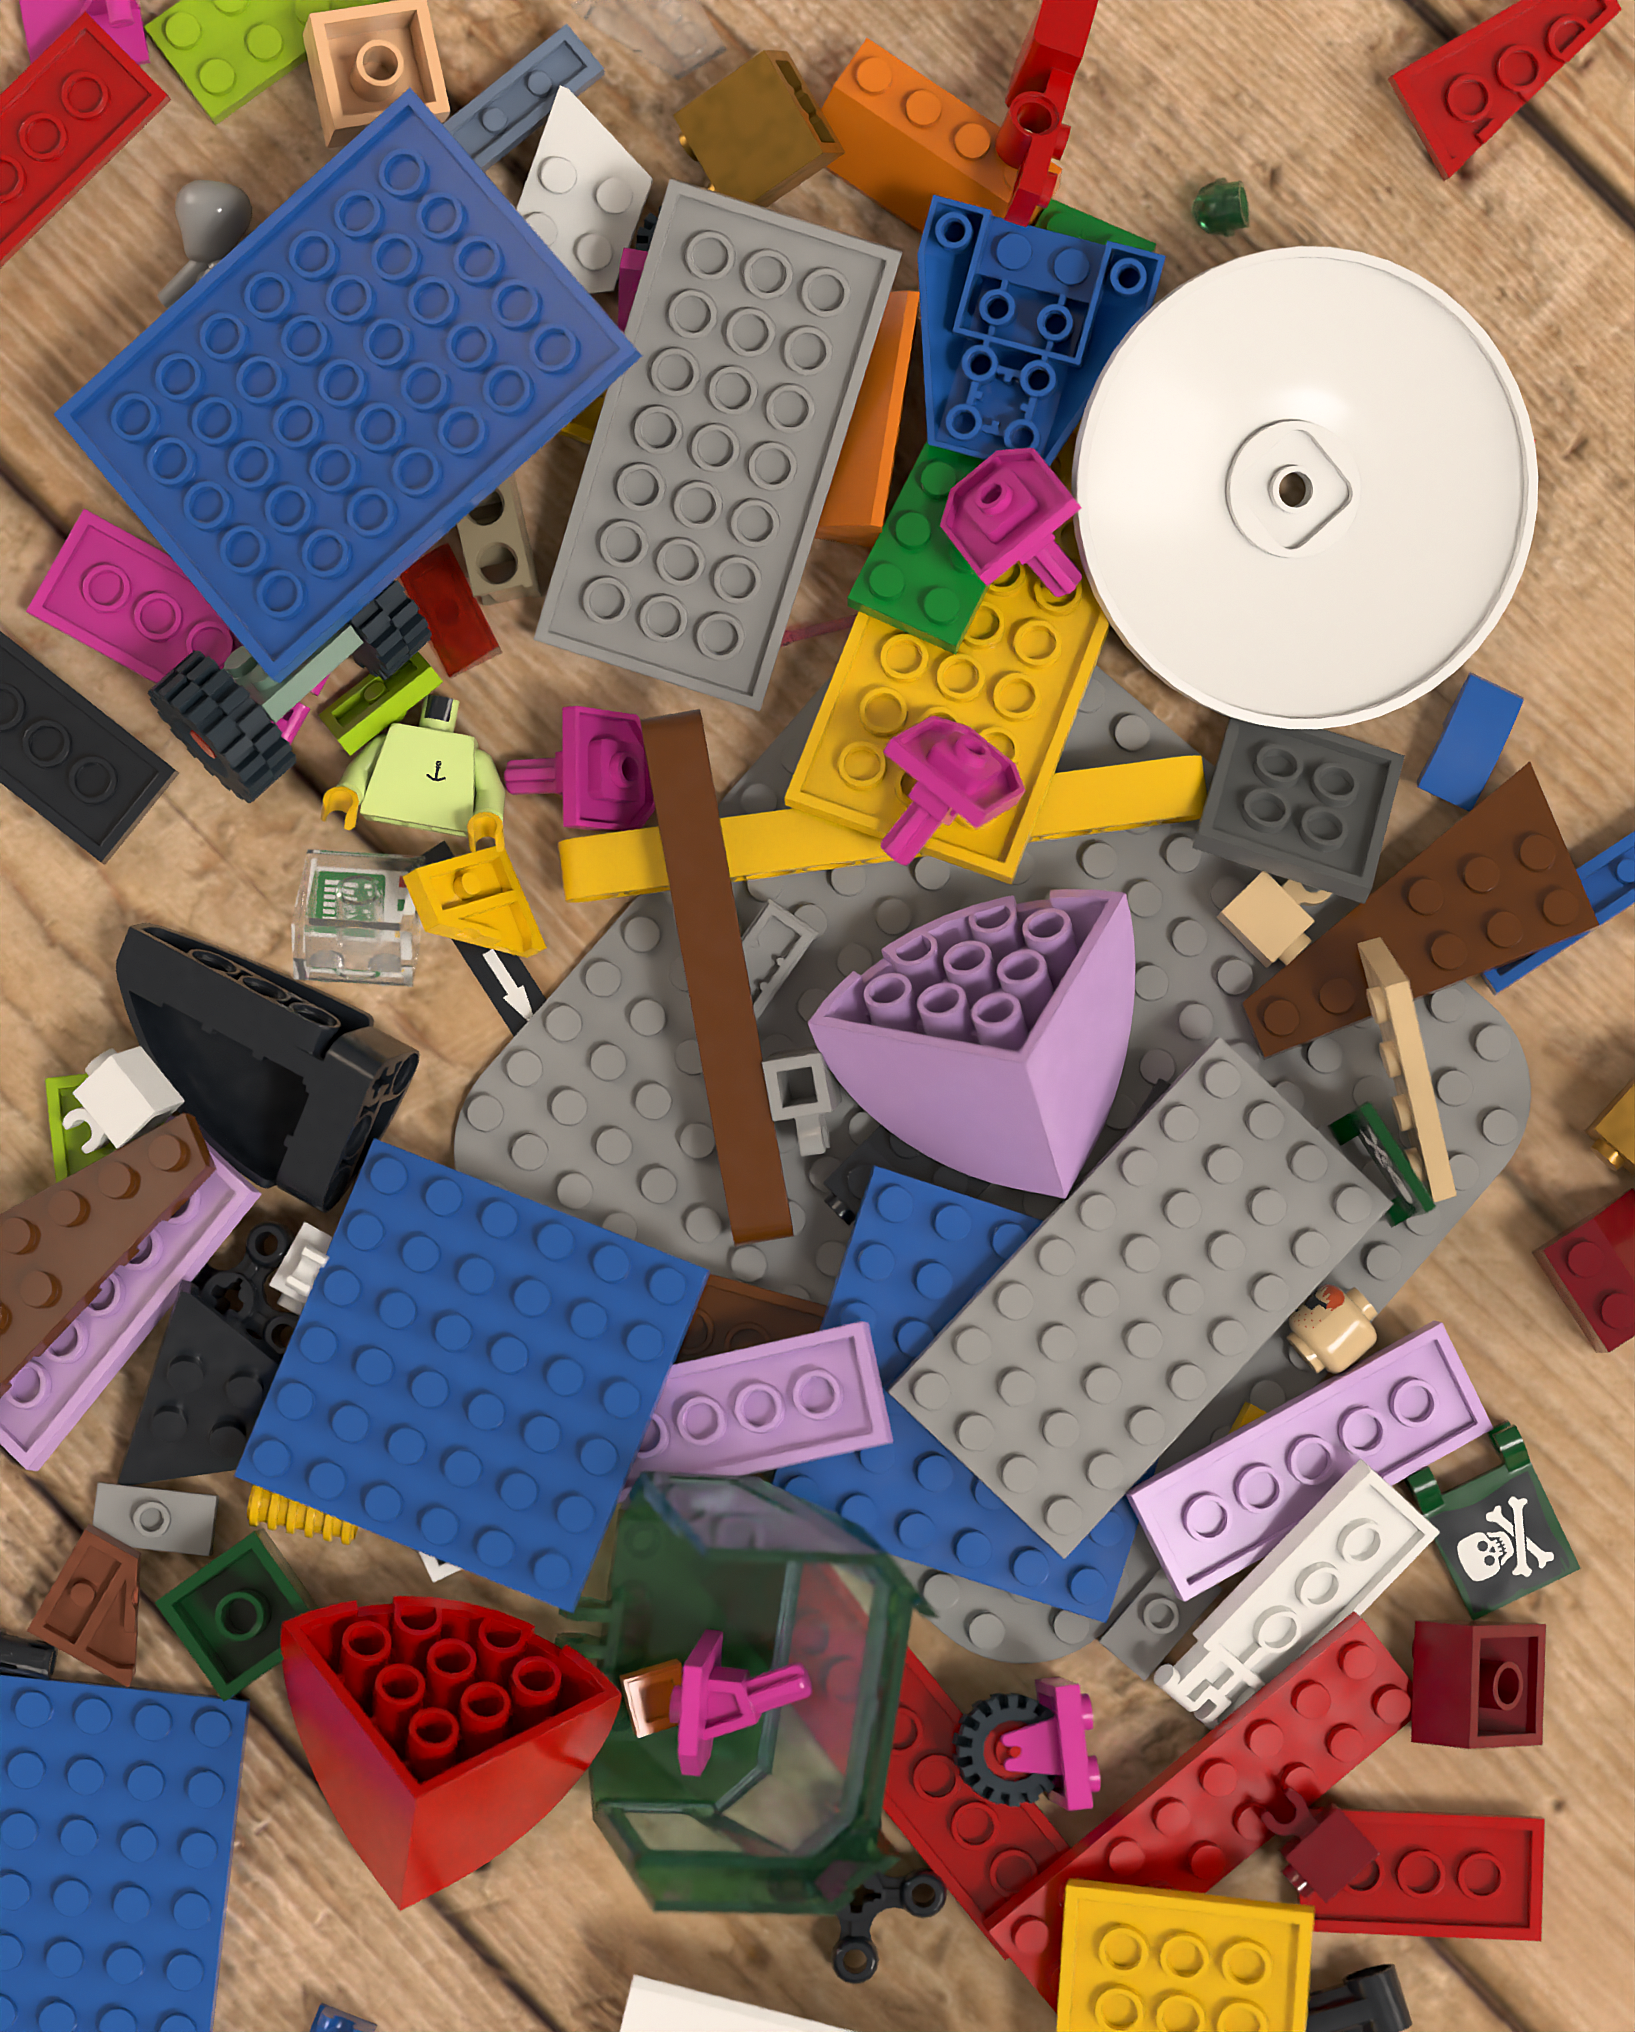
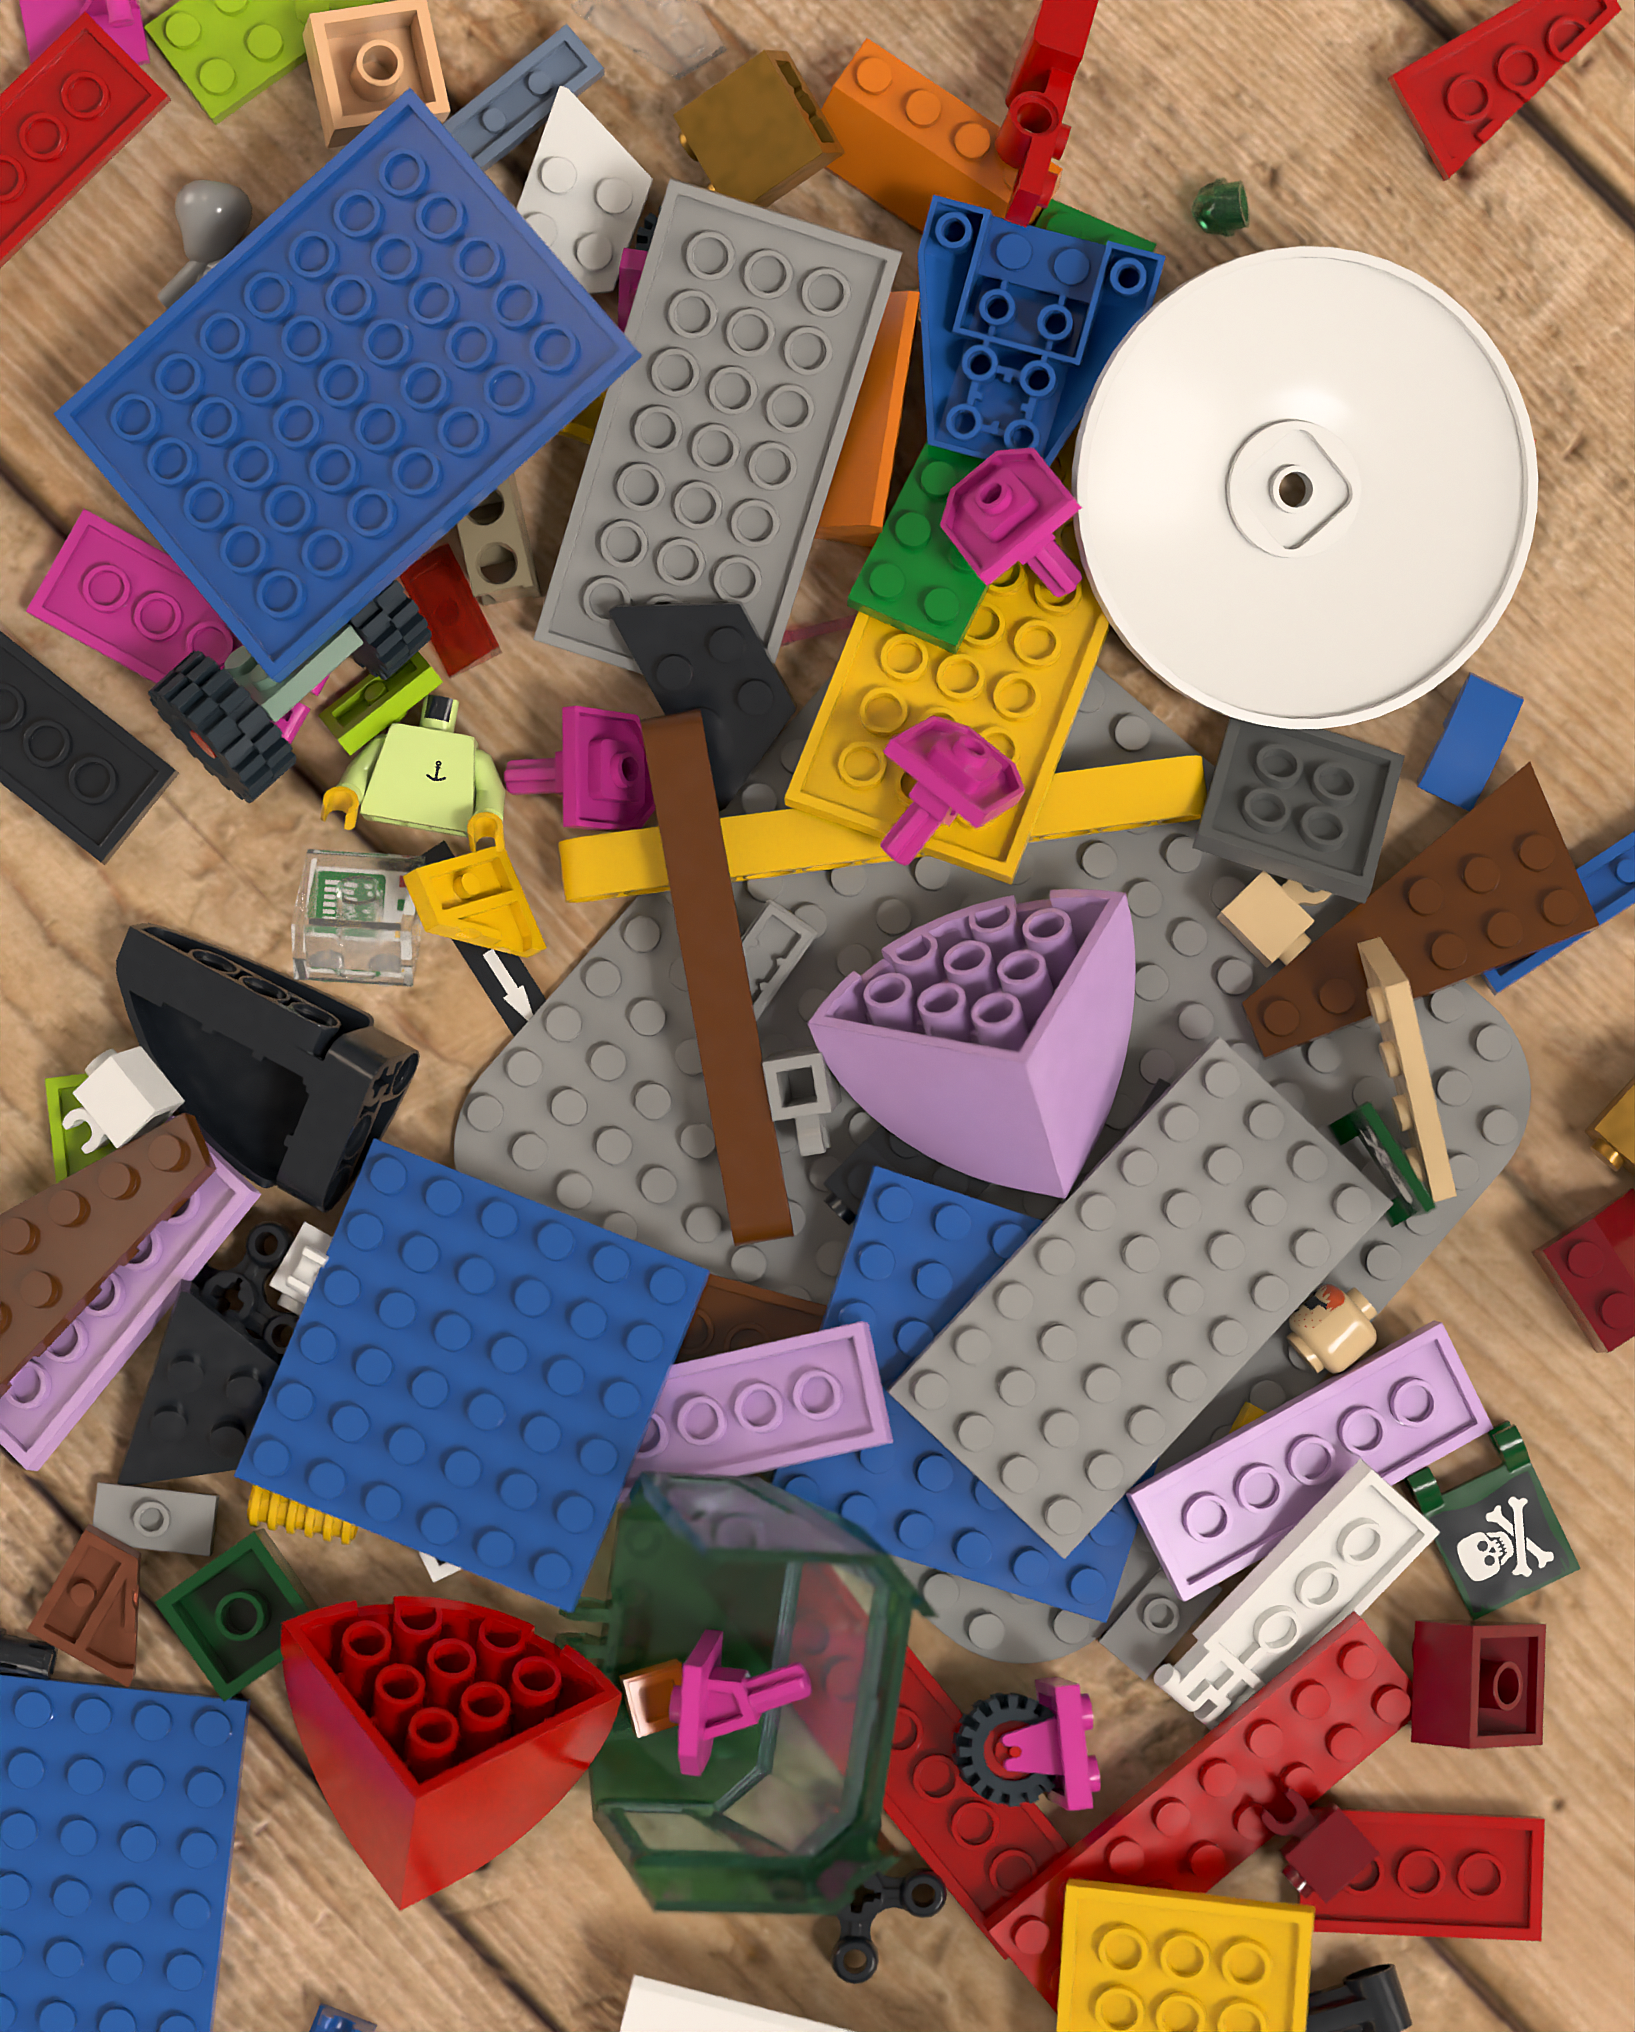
none -> black wing [609,602,797,812]

